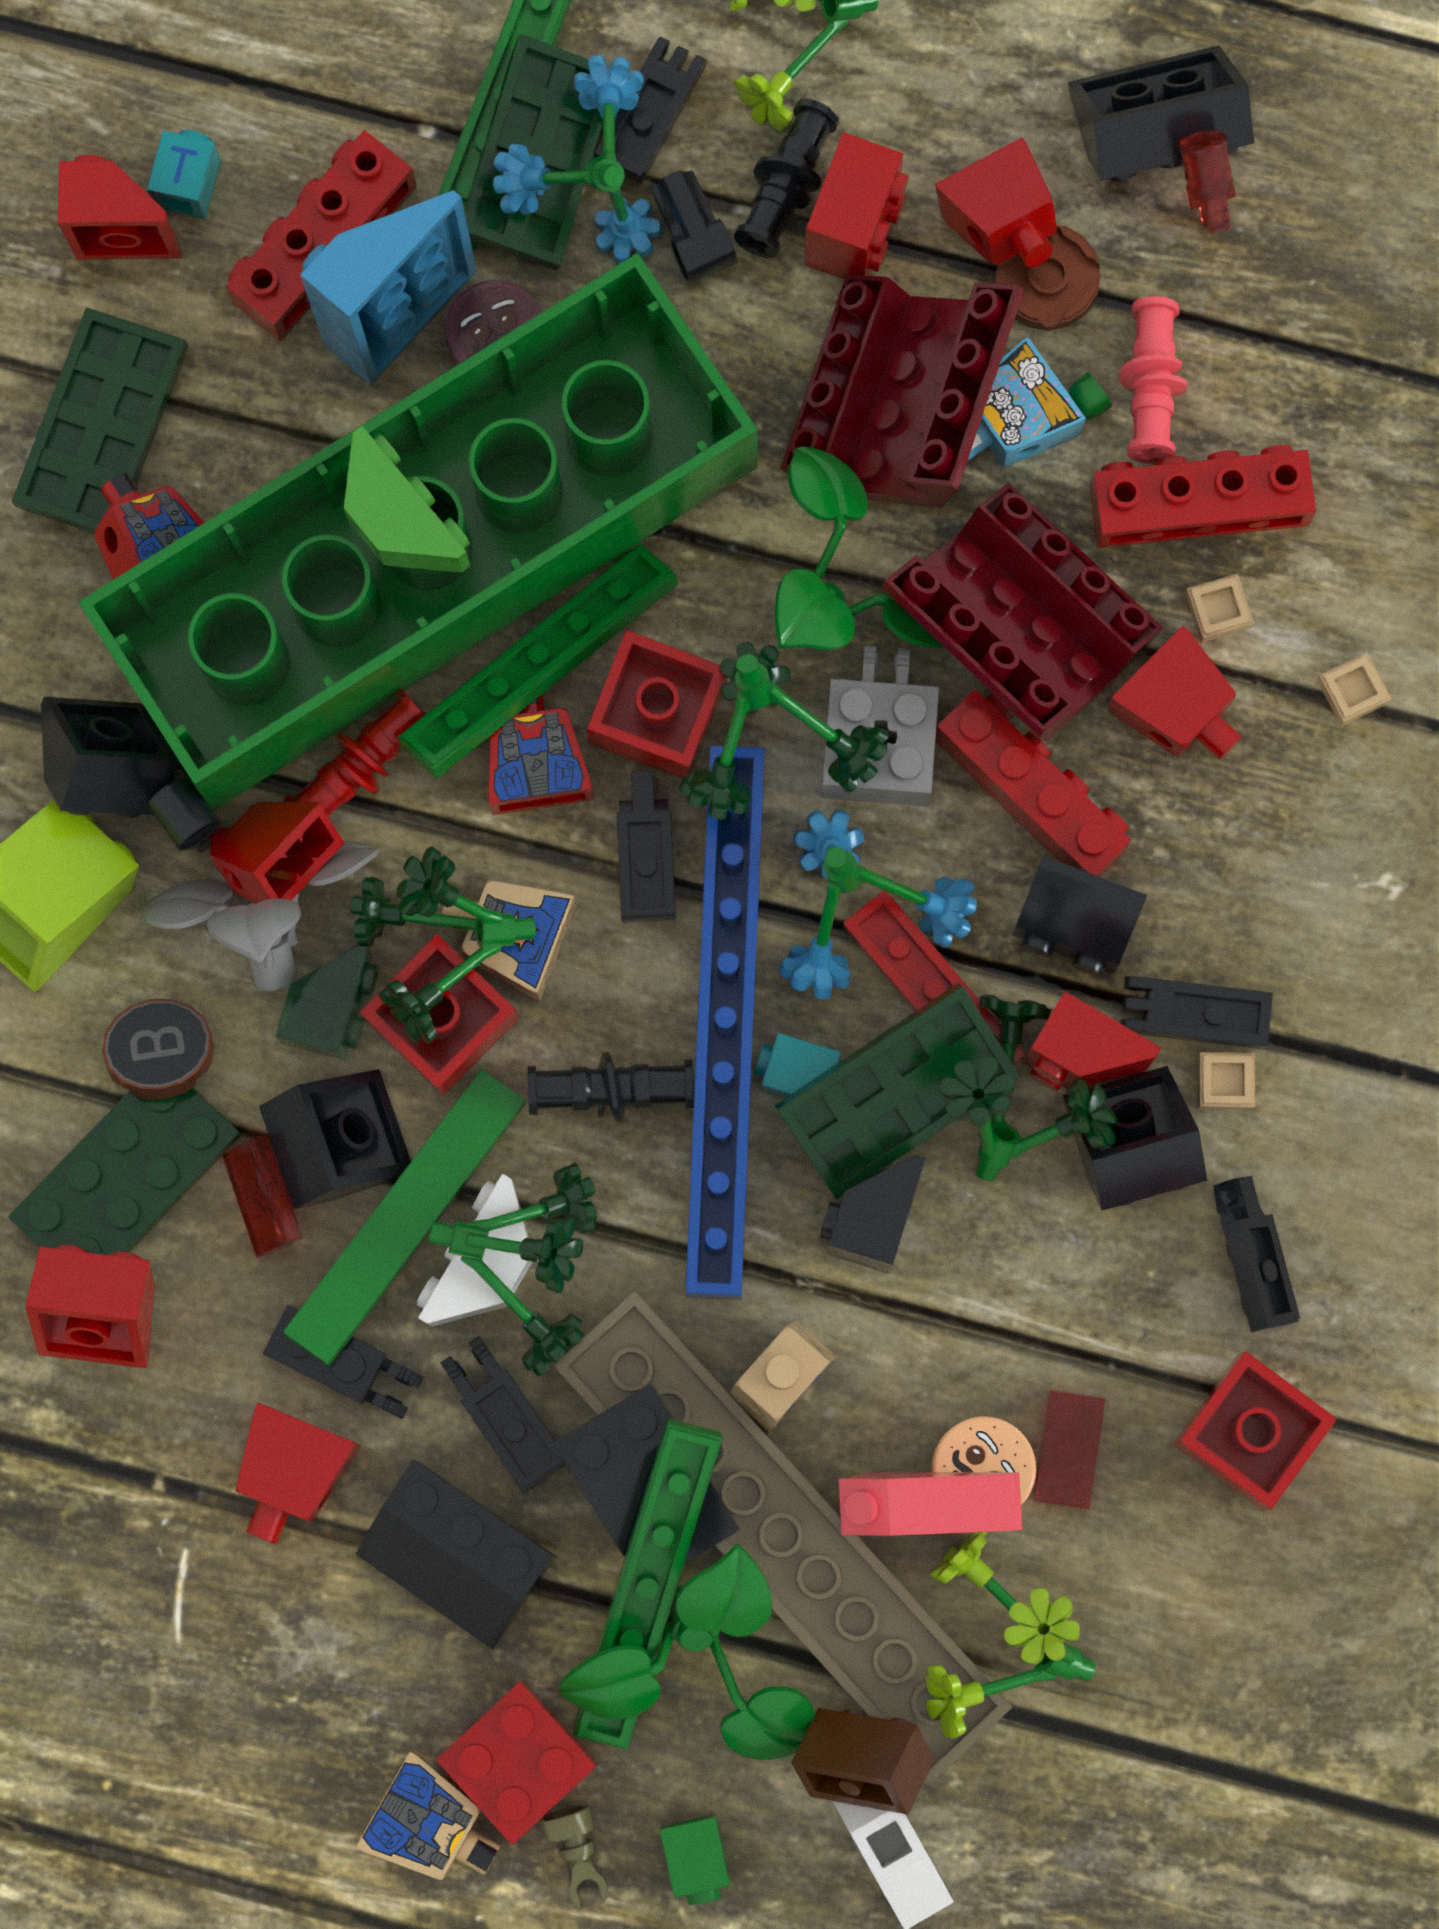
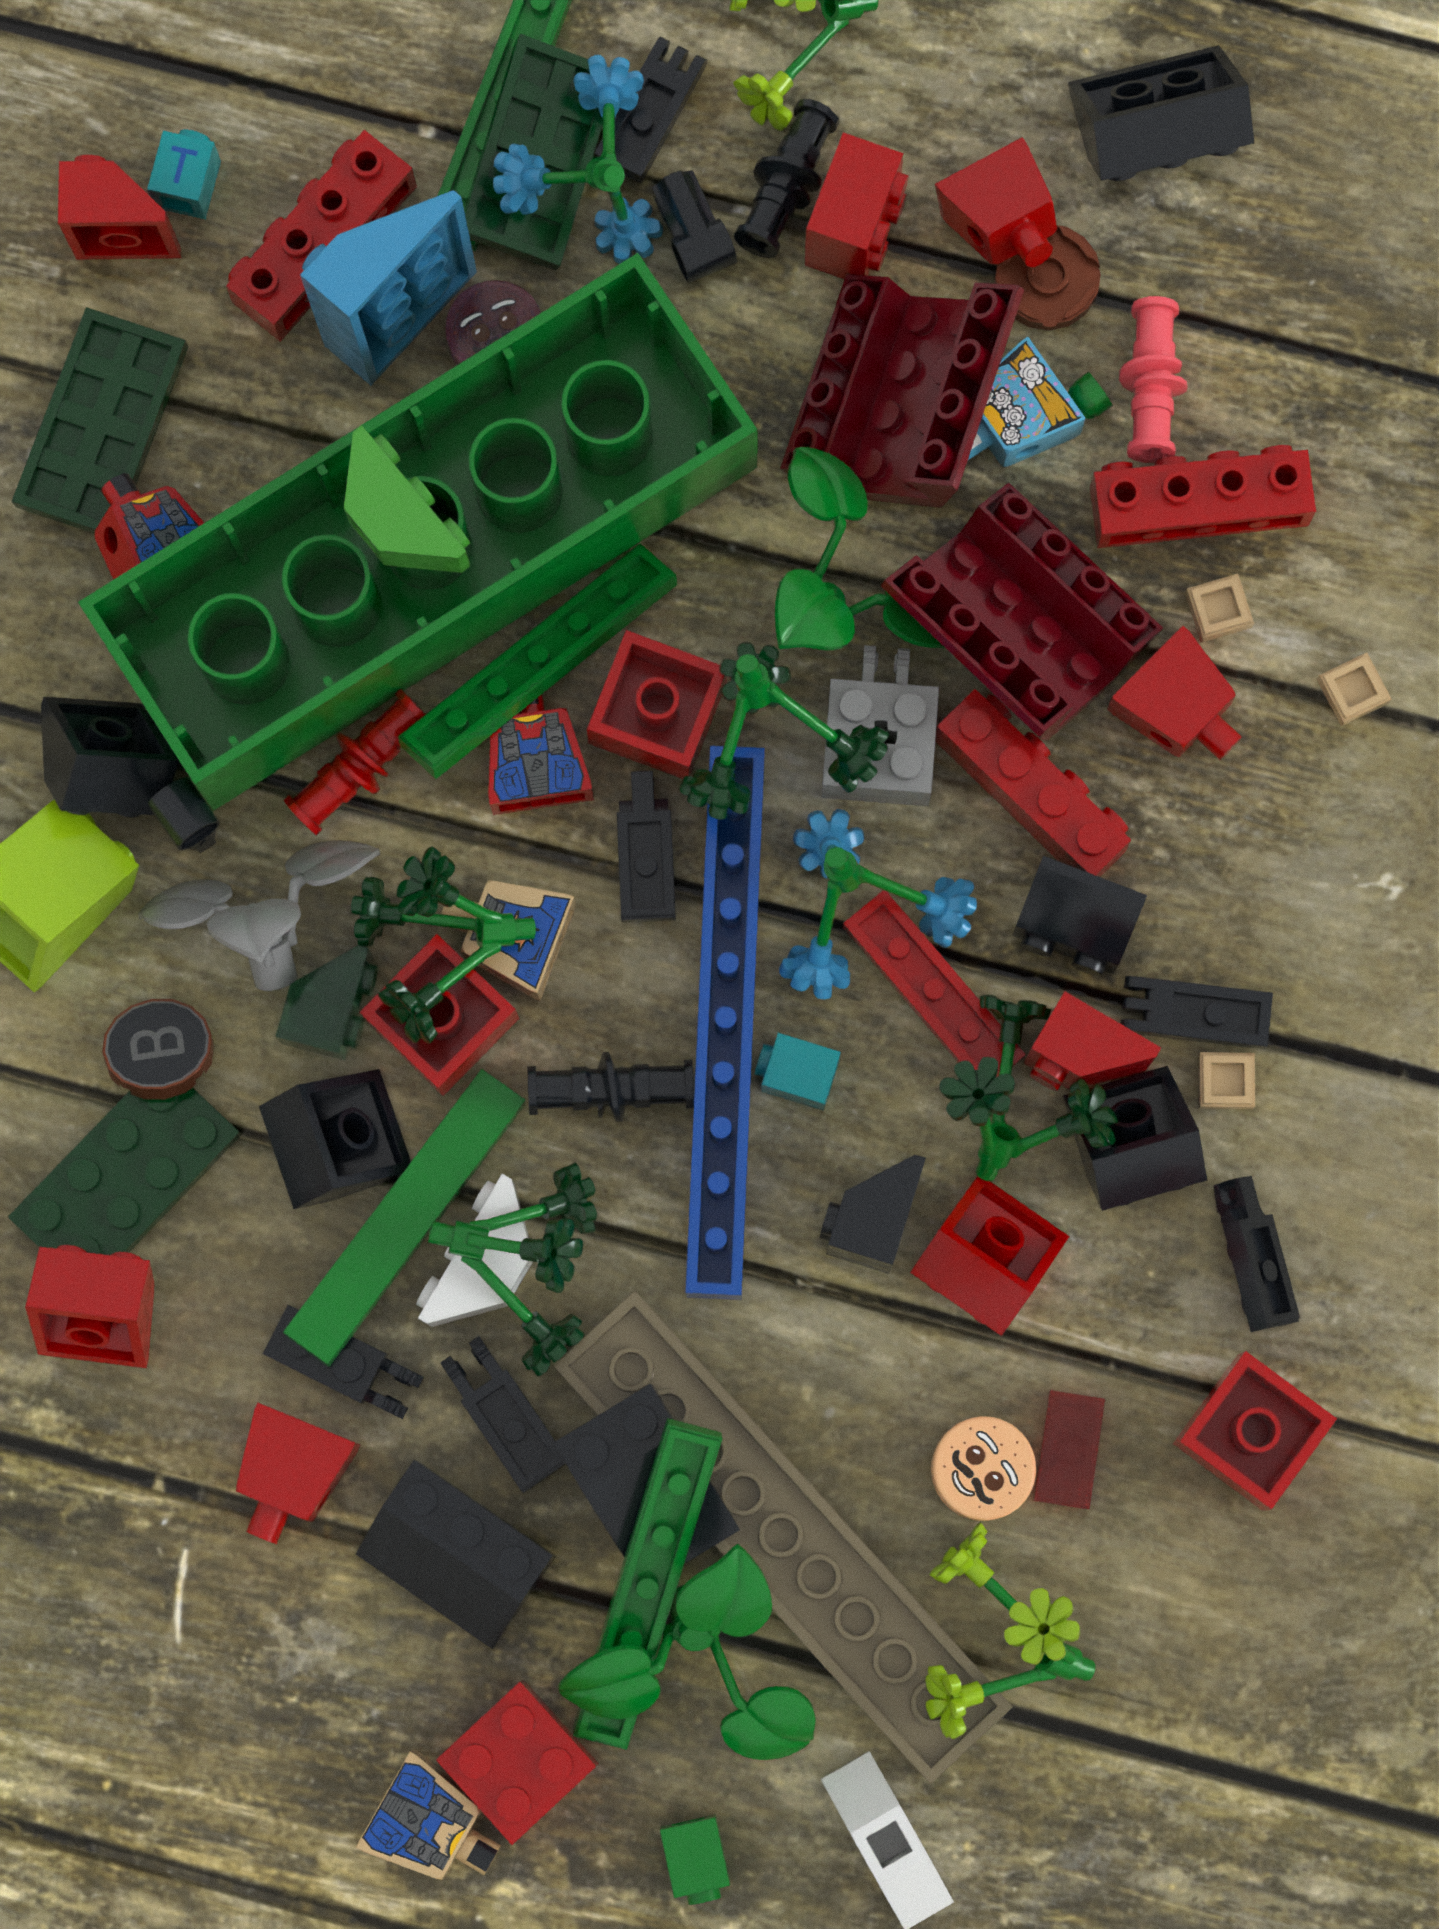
red torso [210,802,344,903] -> none
clear red plate [222,1135,303,1258] -> none
olive piece [540,1805,608,1909] -> none
tan torso [729,1320,837,1435] -> none
dark green plate [774,983,1021,1200] -> none
reddish brown brick [791,1708,934,1815] -> none
coral slope [839,1472,1022,1536] -> none
clear red hinge [1179,130,1236,234] -> none
none -> red slope [910,1176,1070,1336]

